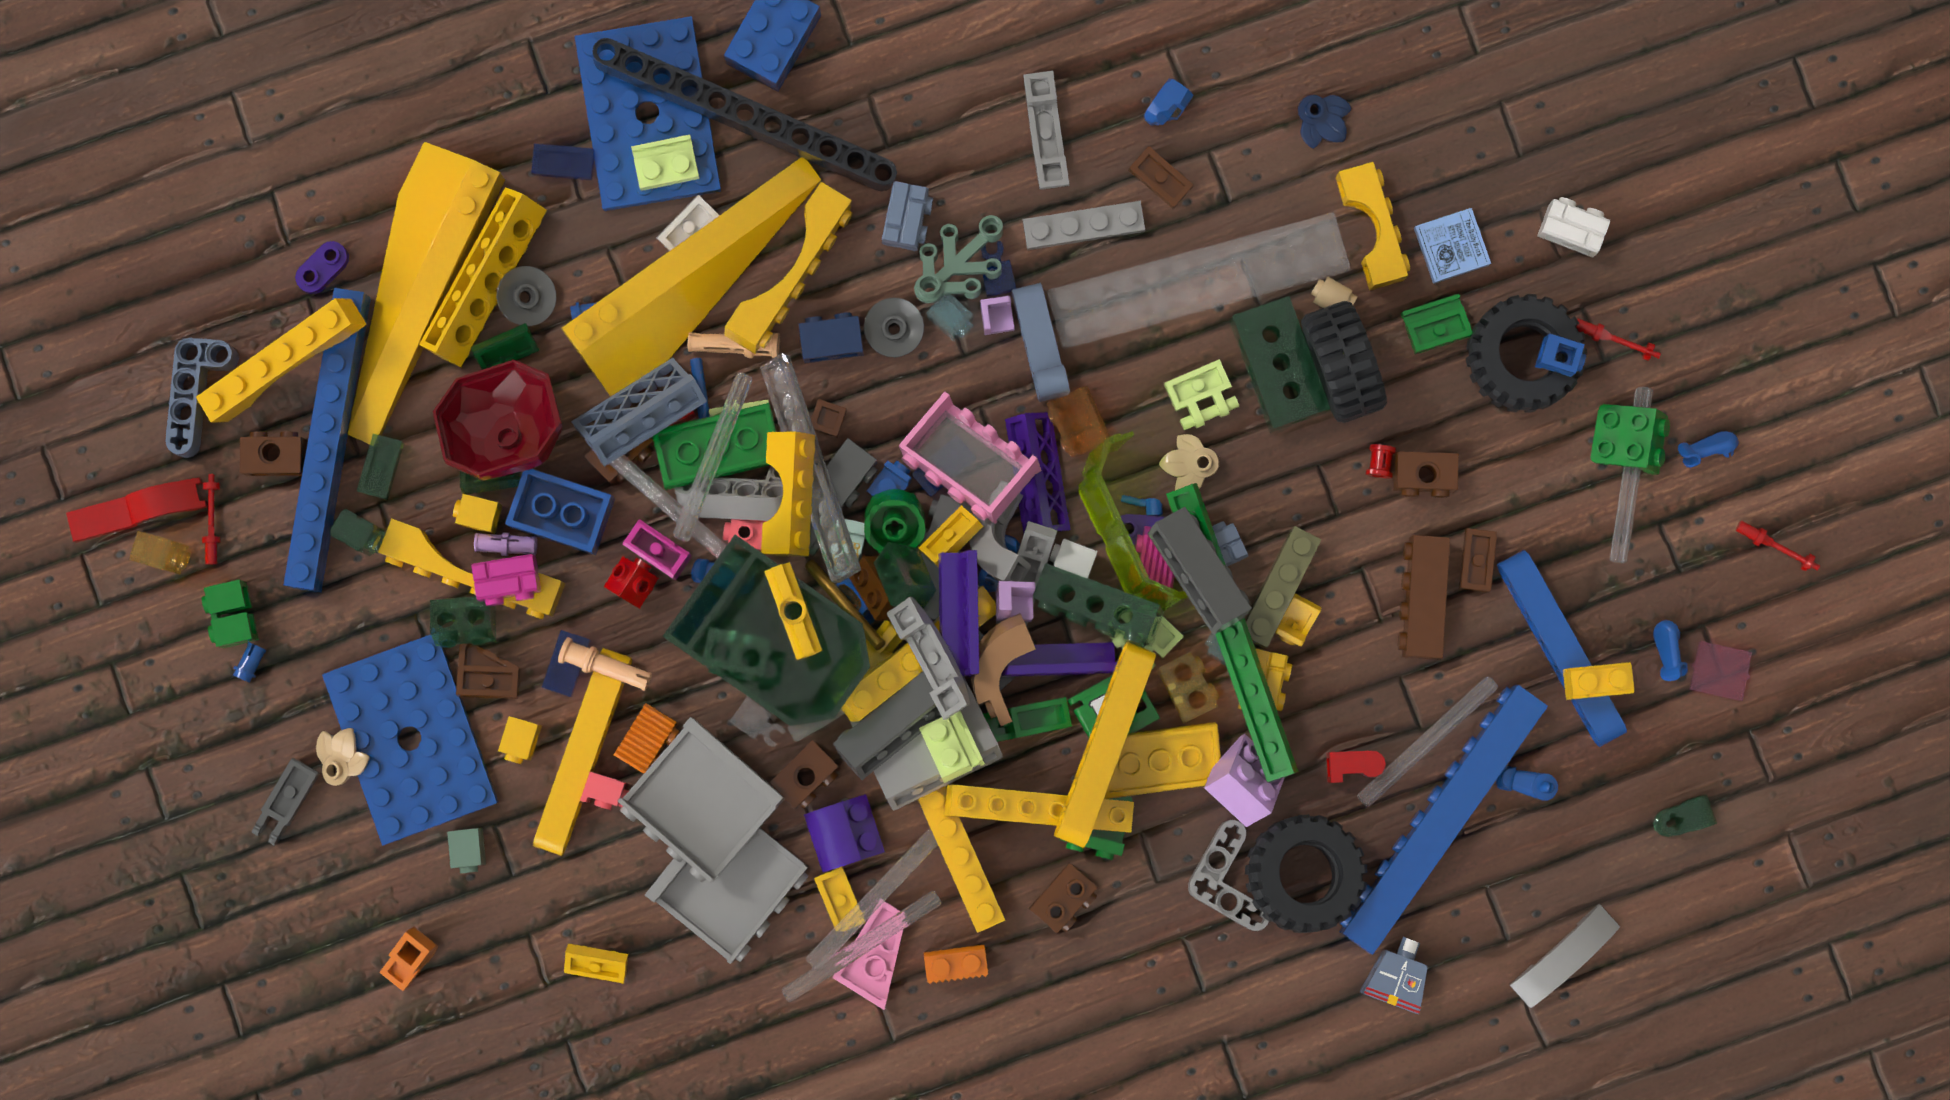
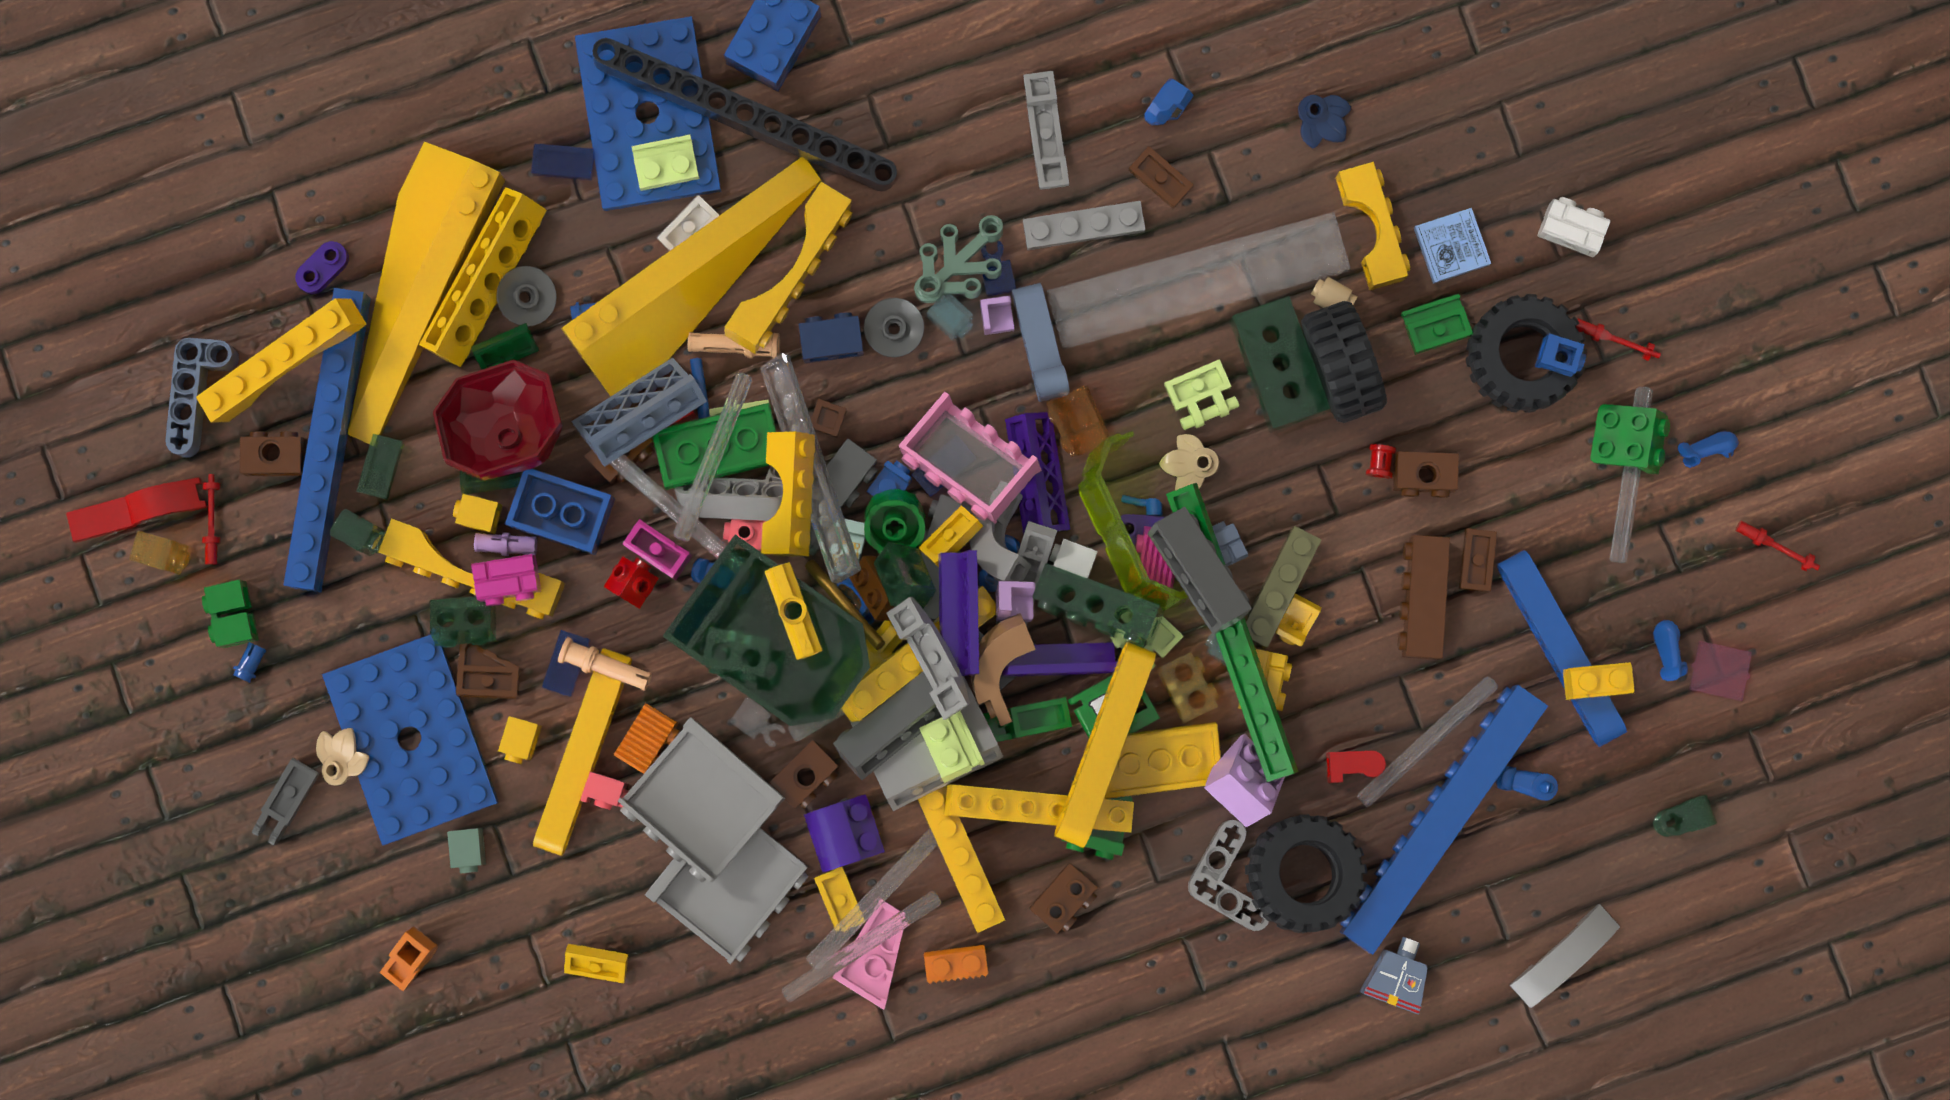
sand blue brick [882,181,933,251] -> none

